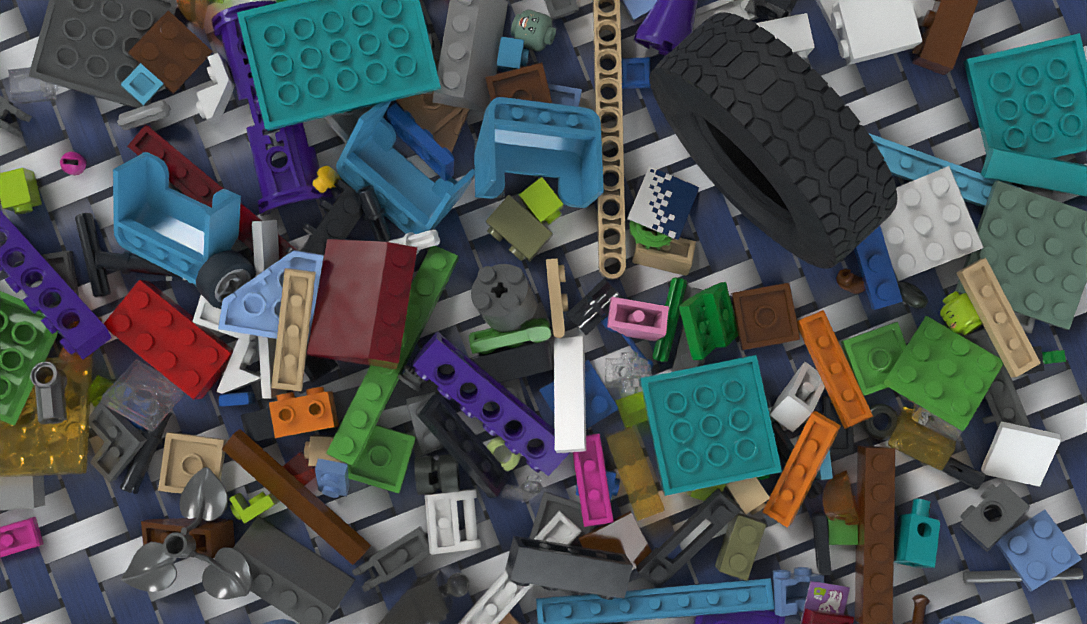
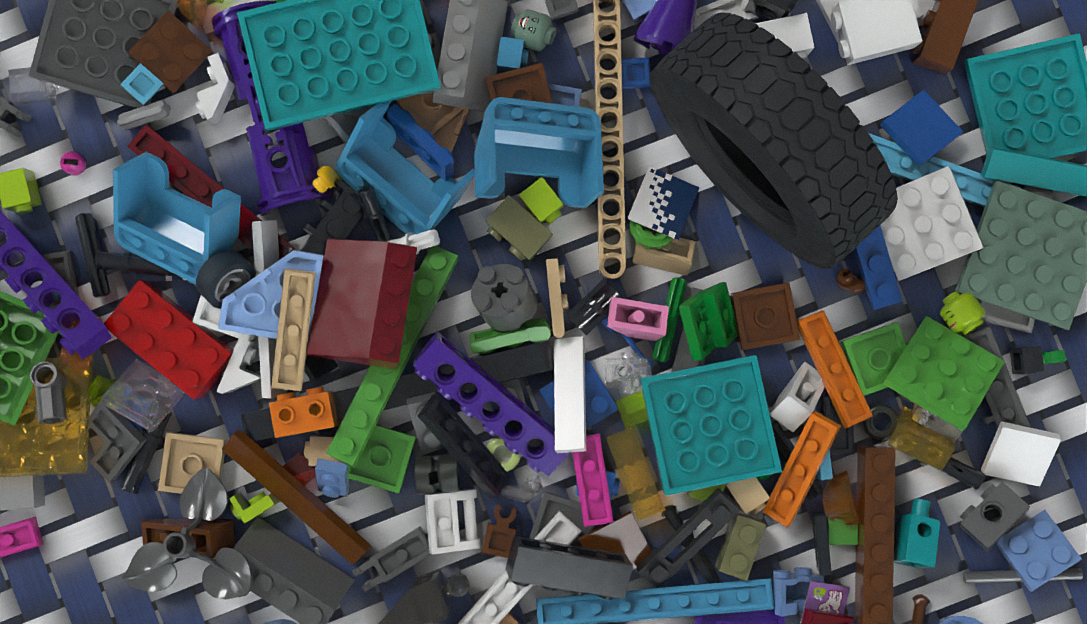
blue tile [219,392,255,406] -> none
dark grey bush [398,365,426,392] -> none
pearl dark grey piece [898,282,928,309] -> none
tan plate [956,258,1040,377] -> none
none -> reddish brown plate [481,504,517,558]
none -> black sword [661,505,720,584]
none -> blue tile [880,90,963,168]

